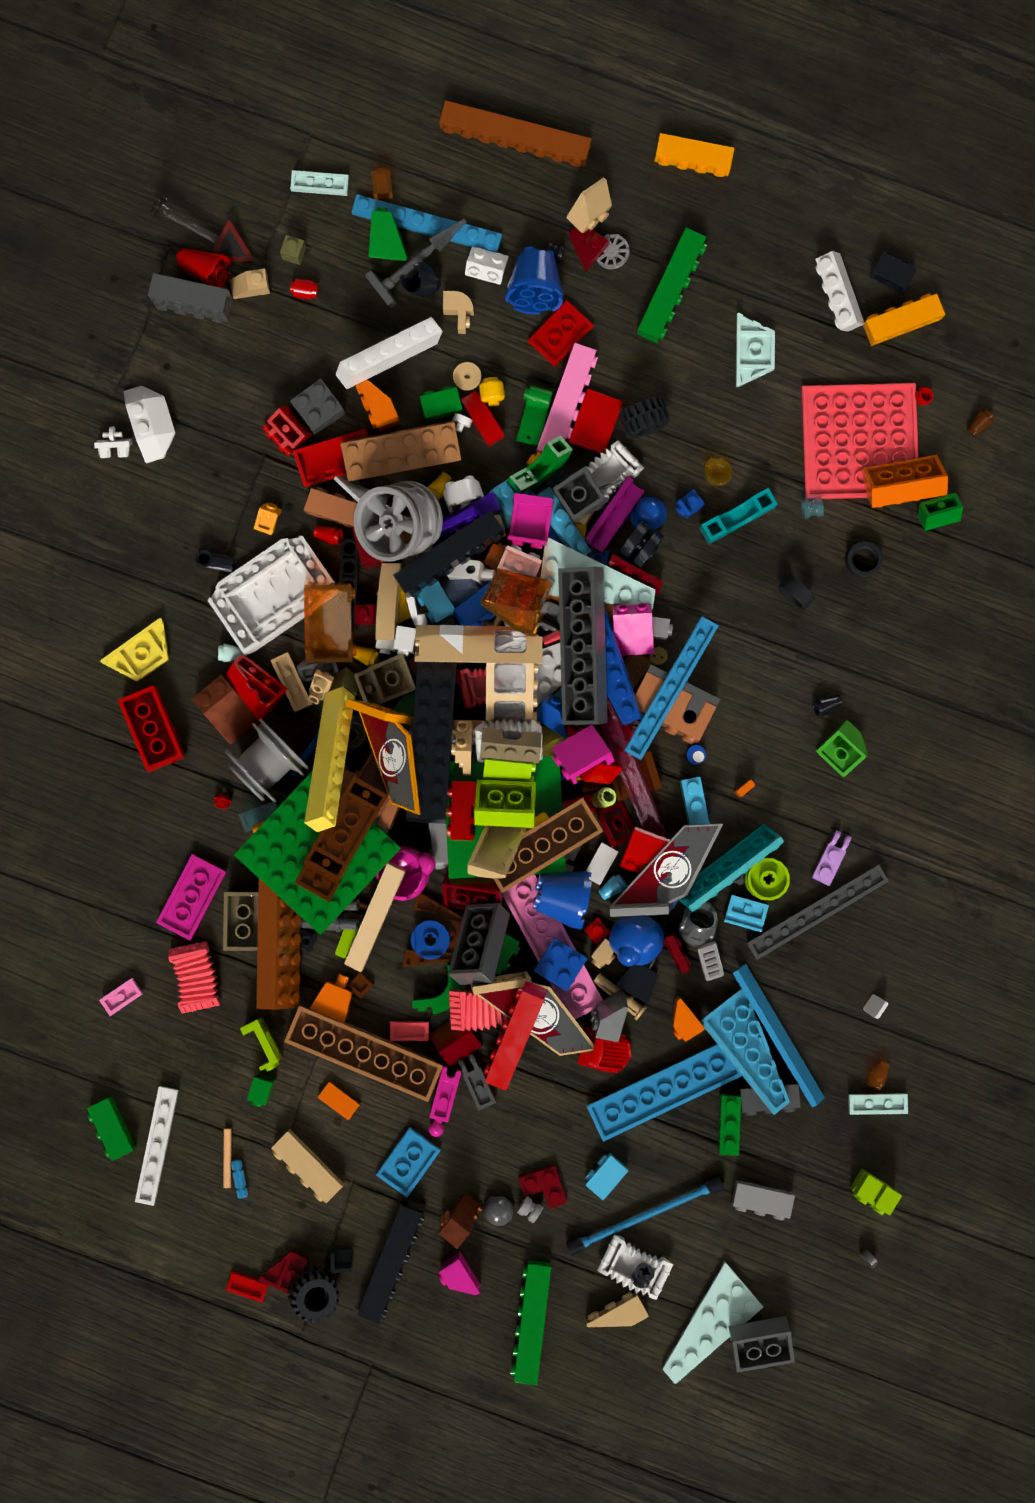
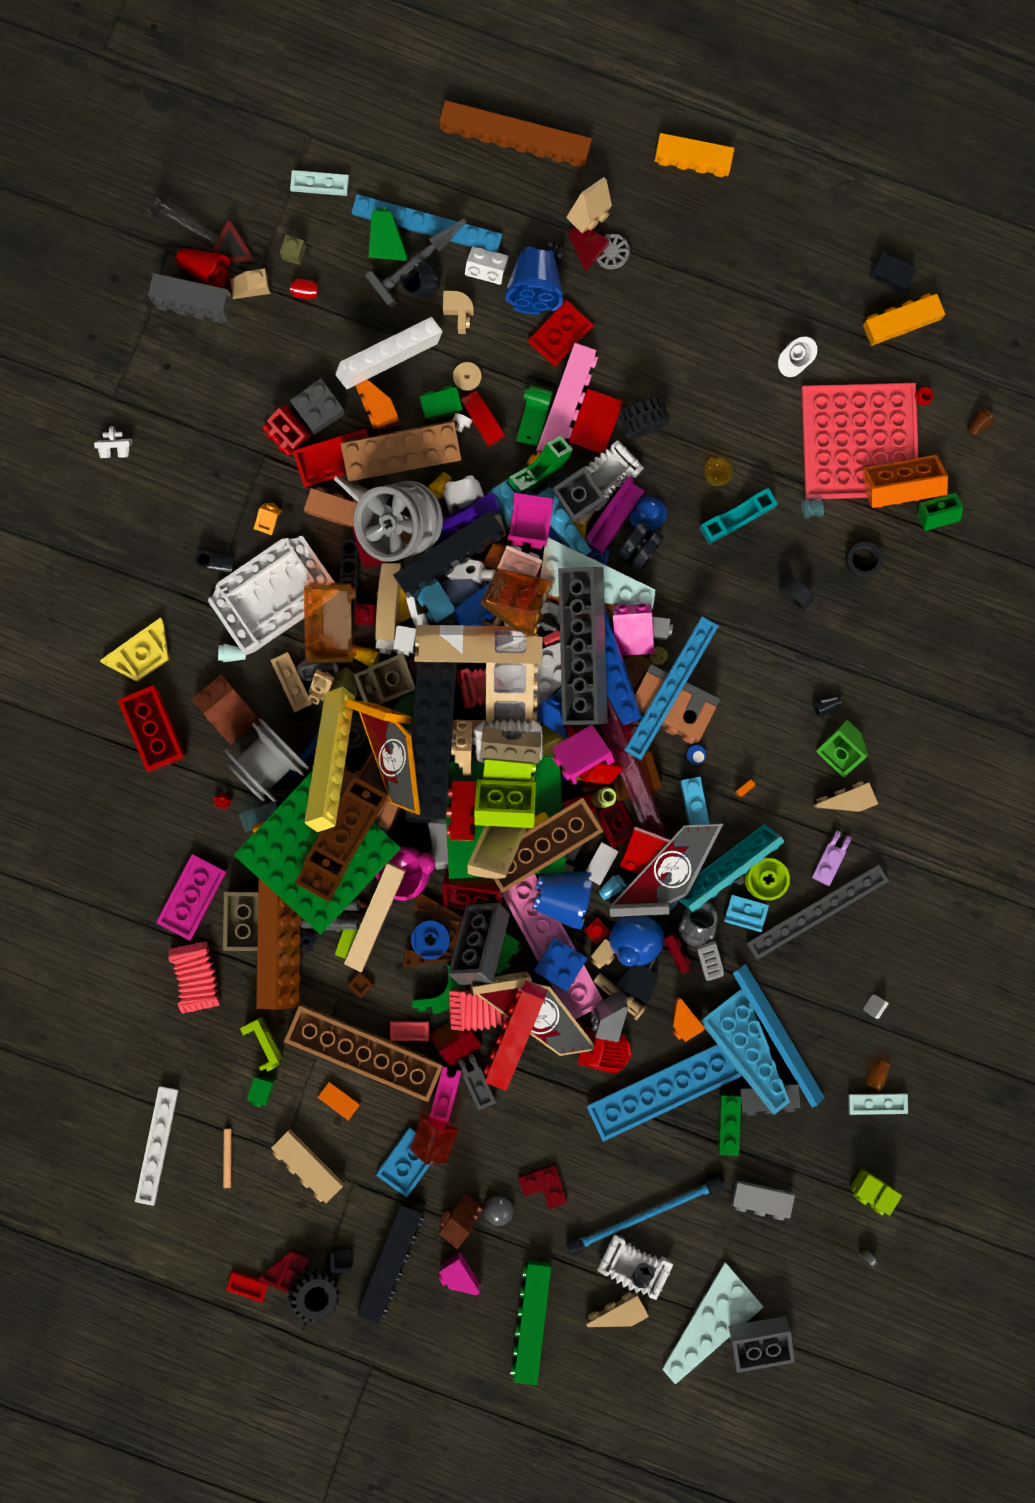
green brick [87,1096,136,1161] -> none
bright pink plate [99,978,143,1016] -> none
white wedge [124,386,176,464] -> none
red wedge [225,654,288,722] -> none
dark azure axle [231,1159,248,1198] -> none
orange torso [310,974,353,1023] -> none
red cone [314,526,343,545] -> none
clear orange brick [371,168,393,200] -> none
yellow head [479,377,505,407] -> none
light grey wheel [517,1196,543,1223] -> none
medium azure brick [585,1153,628,1200] -> none
dark red wing [608,554,663,595] -> none
green brick [637,228,707,343] -> none
blue bracket [675,489,705,519] -> none
light aqua wing [736,313,775,387] -> none
white brick [815,251,865,332] -> none
none -> clear red slope [410,1115,459,1165]
none -> white piece [778,336,817,377]
none -> tan slope [813,781,878,812]

